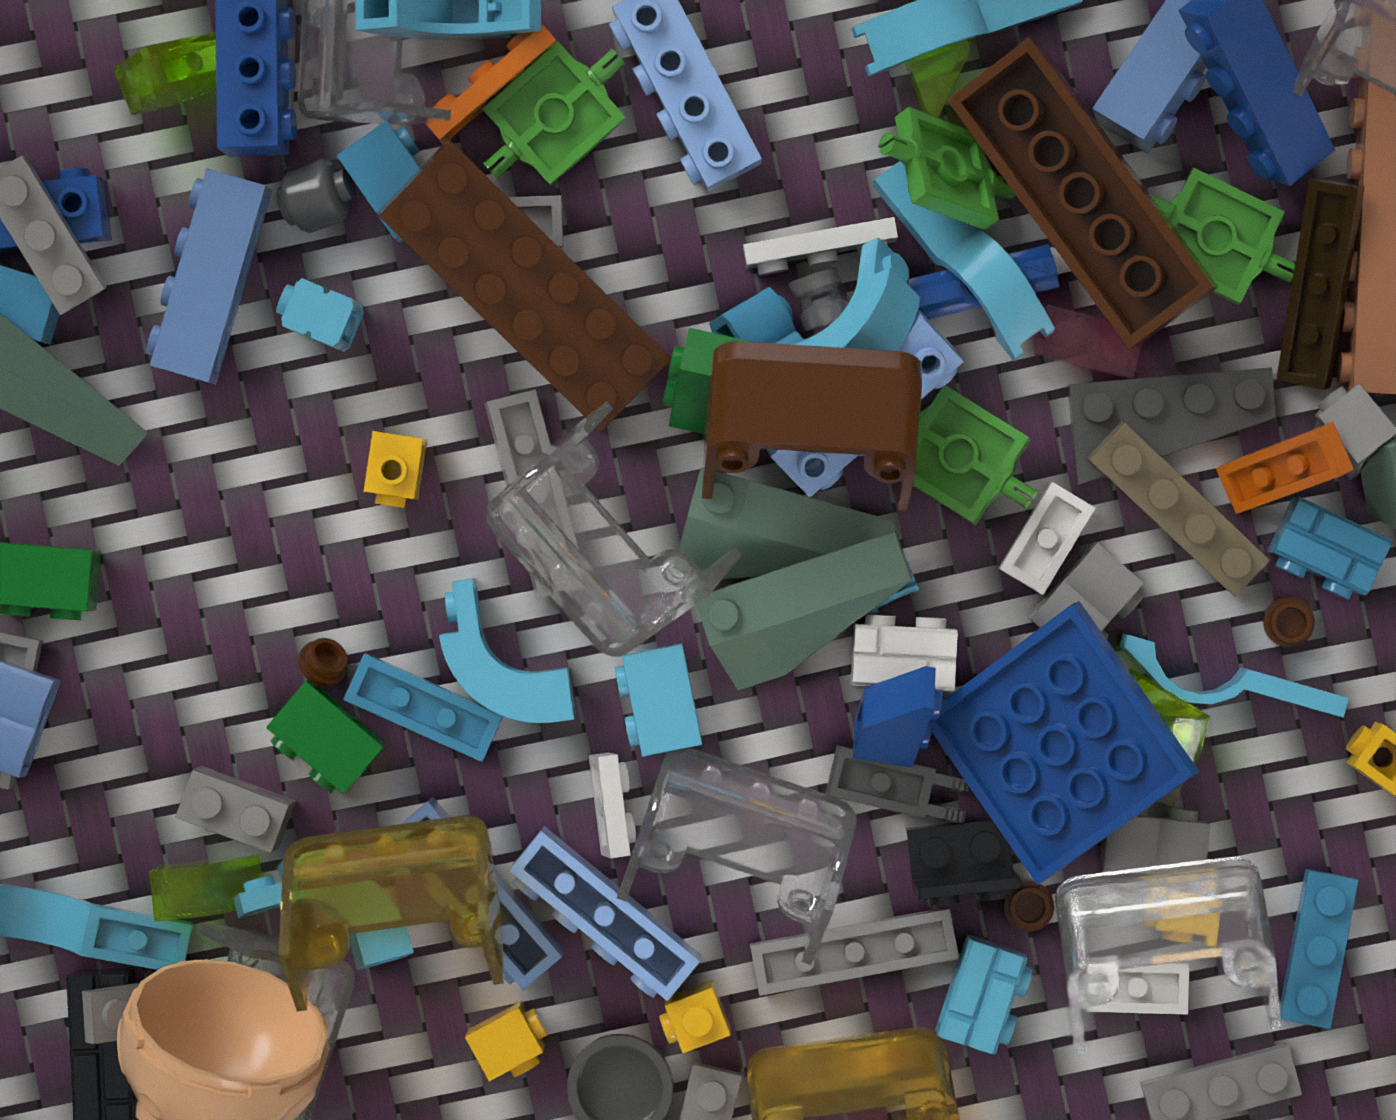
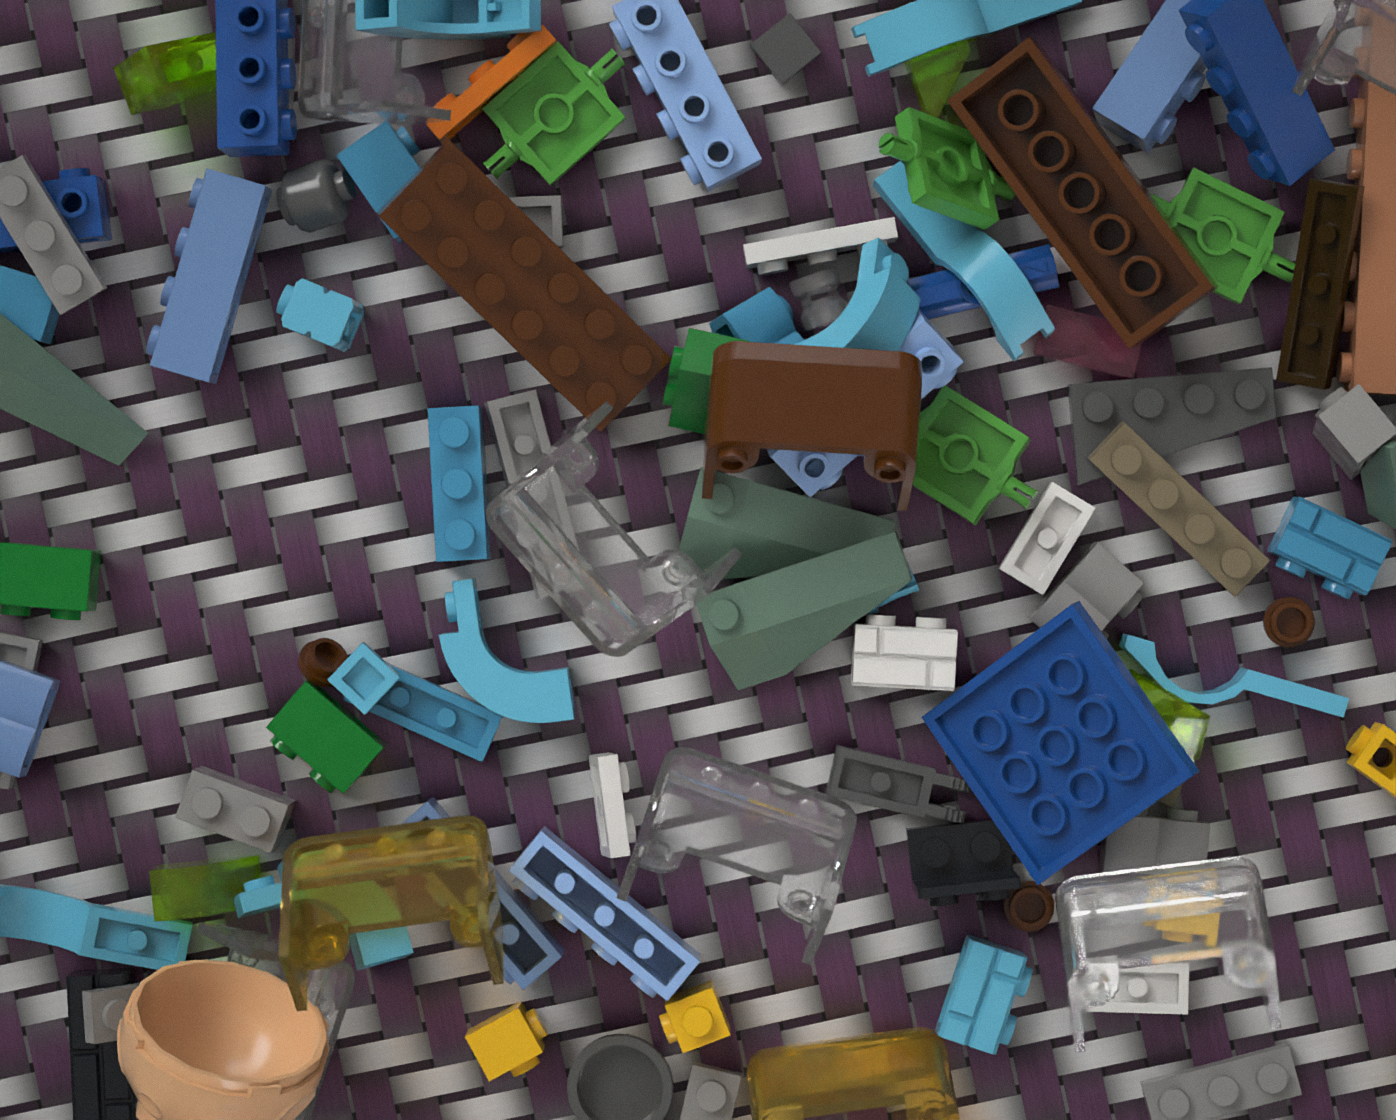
yellow brick [363,431,427,508] -> none
medium azure brick [615,643,702,757] -> none
light grey plate [750,907,959,996] -> none
blue slope [852,666,943,767] -> none
orange plate [1216,422,1354,514] -> none
dark azure plate [1277,869,1359,1029] -> none
none -> medium azure plate [328,642,402,715]
none -> dark azure brick [427,405,491,562]
none -> dark grey tile [750,13,822,86]

